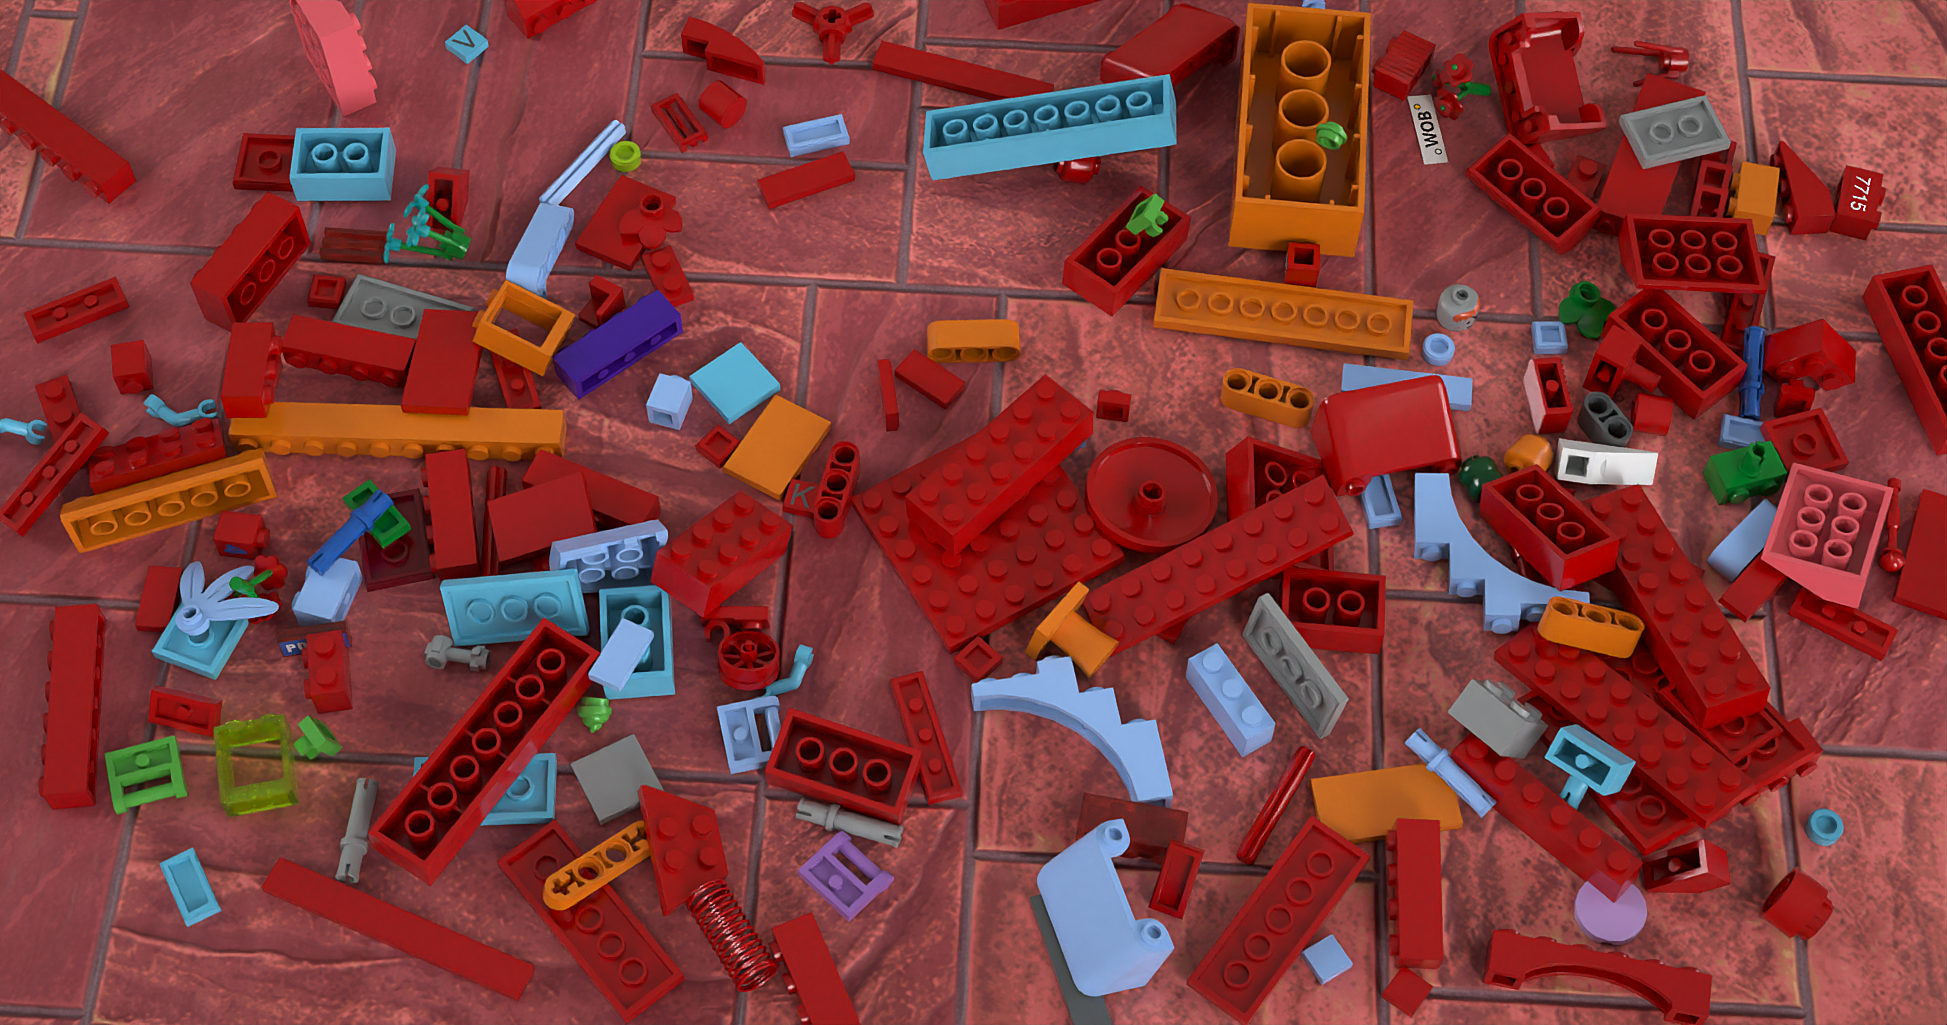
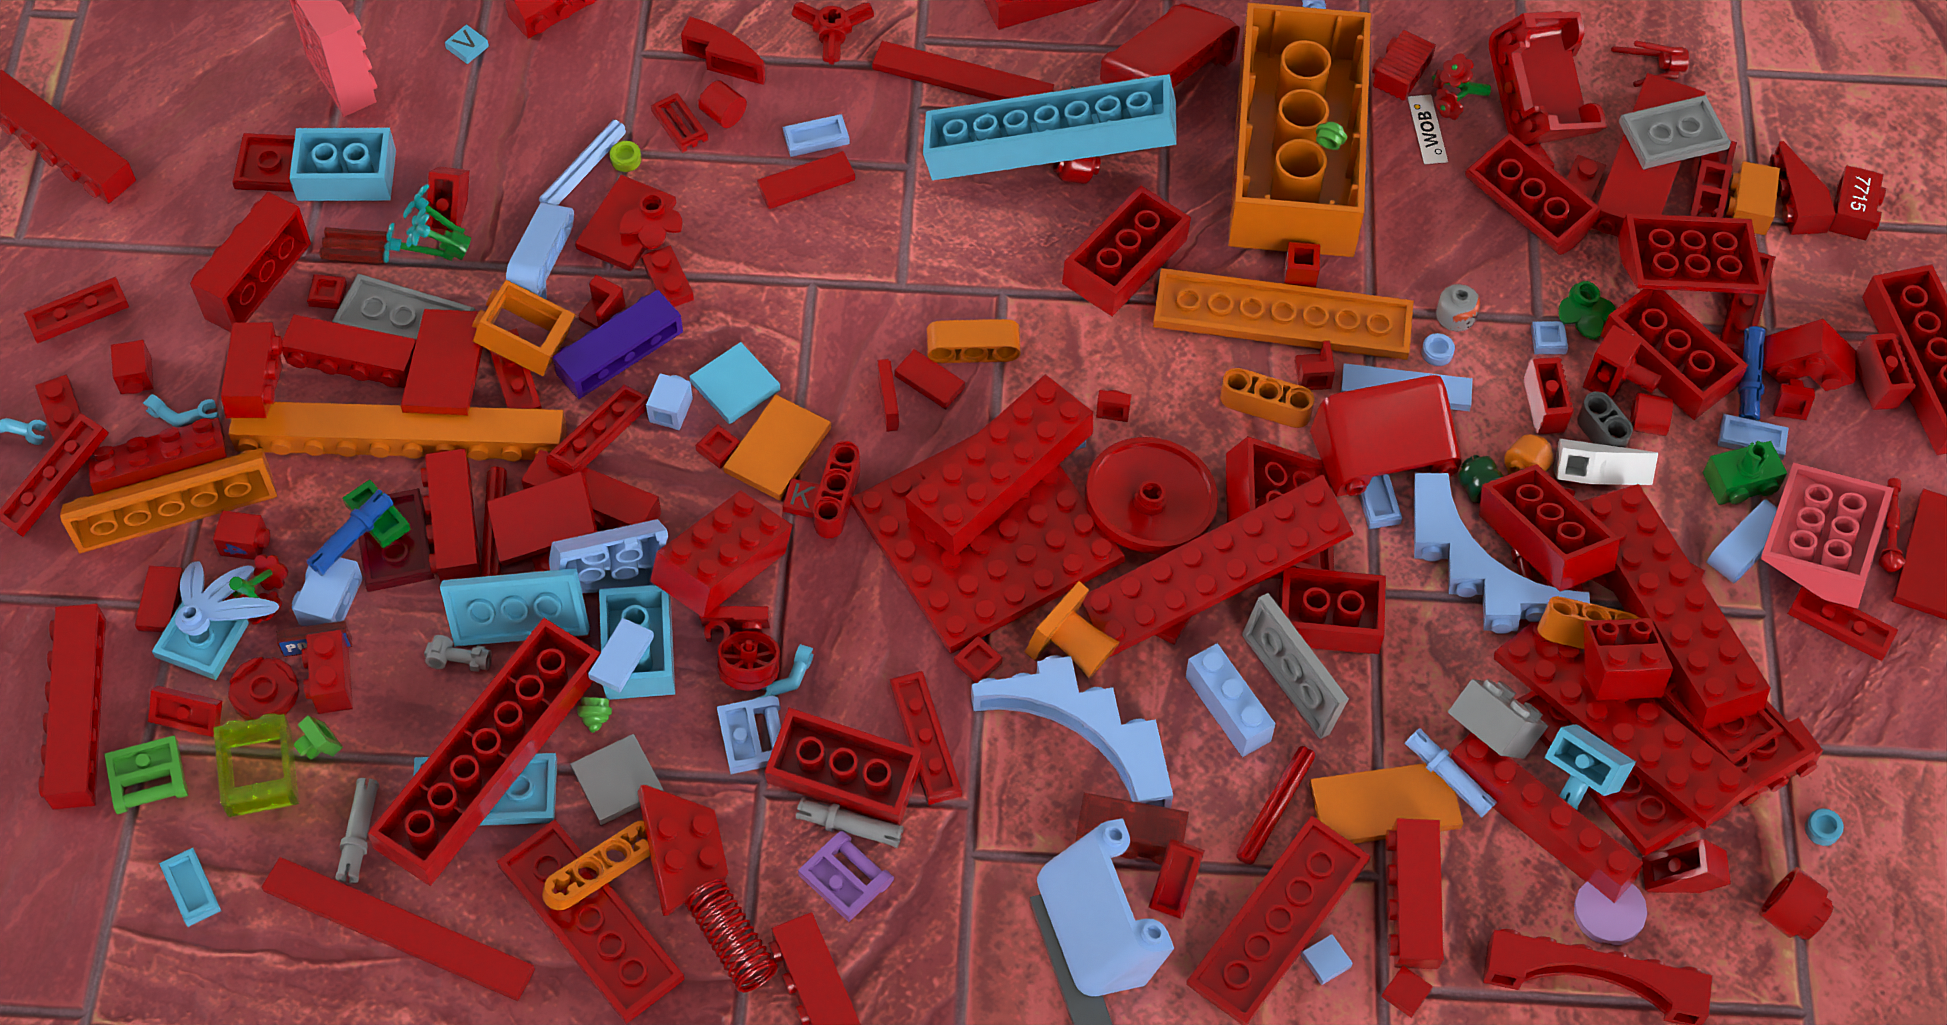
bright green tile [1126,193,1169,237] -> none
red slope [1718,551,1790,622] -> none
red plate [1759,407,1849,482] -> none
none -> red tile [228,657,299,723]
none -> red tile [546,384,649,475]
none -> red panel [1295,340,1335,390]
none -> red slope [1584,618,1673,700]
none -> red brick [1856,333,1916,410]

